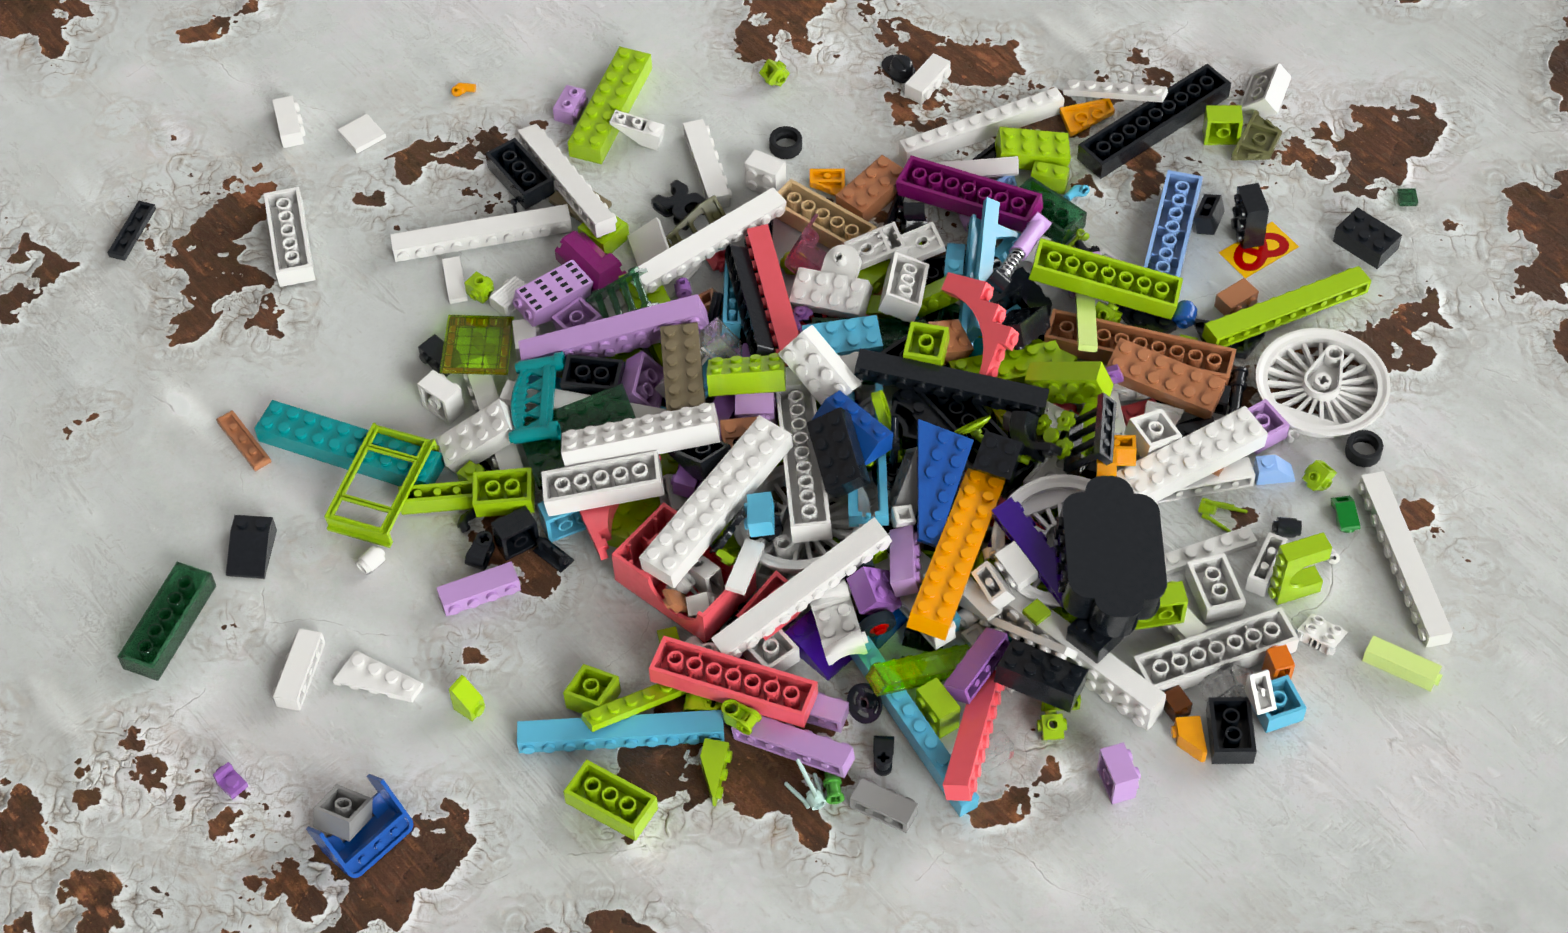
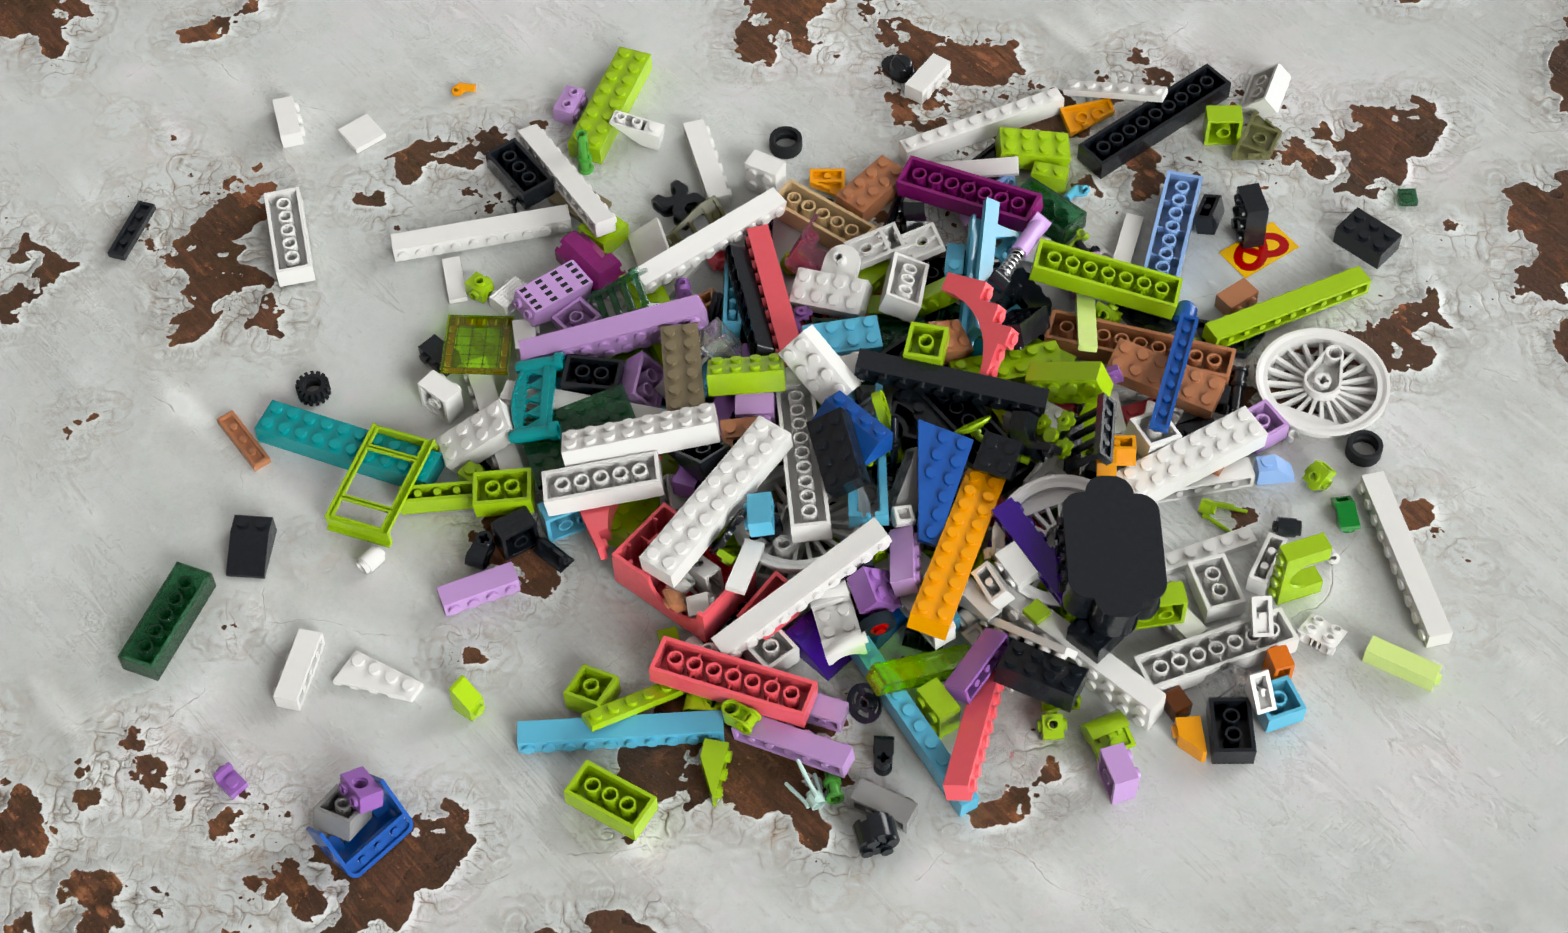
black arm [457,508,476,533] -> none
lime brick [759,59,790,87] -> none
none -> black tyre [295,371,331,406]
none -> medium lavender brick [338,766,383,814]
none -> bright green pin [576,129,594,175]
none -> black brick [852,812,900,858]
none -> lime brick [1079,709,1136,761]
none -> white tile [1113,213,1144,263]
none -> blue plate [1148,313,1199,434]
none -> white slope [1248,595,1274,637]

